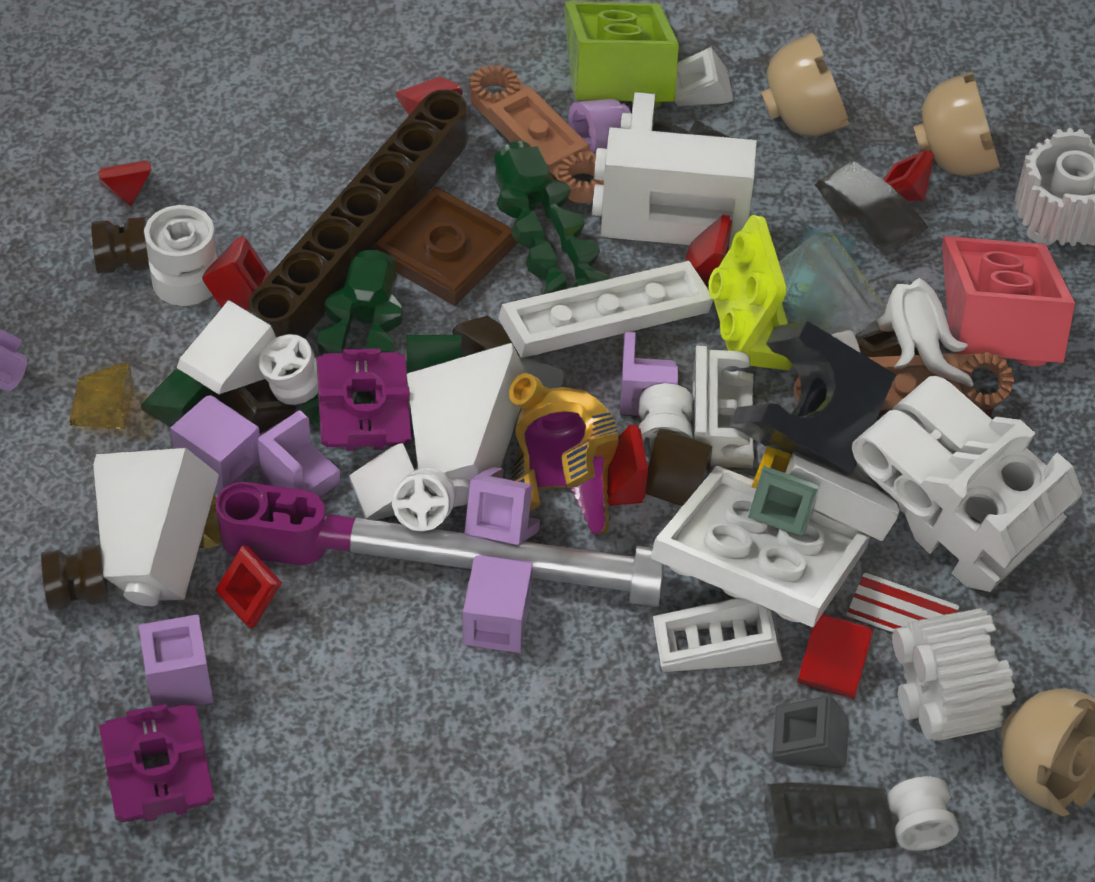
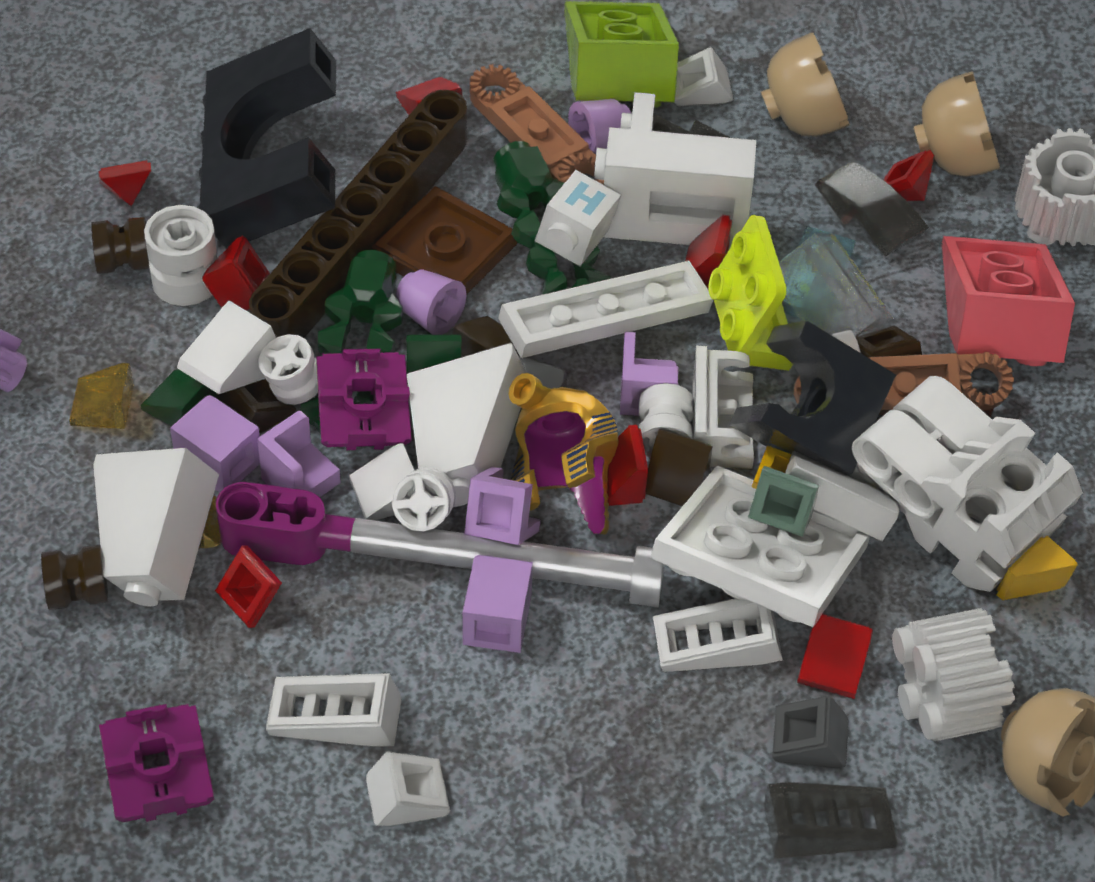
lavender panel [138,614,214,708] -> none
sticker [846,573,959,633] -> none
white piece [877,278,973,387] -> none
white wheel [887,776,959,851] -> none
none -> black arch [197,28,336,249]
none -> white slope [266,673,401,746]
none -> white slope [366,752,450,826]
none -> lavender hat [396,269,467,335]
none -> white brick [535,170,621,266]
none -> yellow slope [996,535,1078,601]

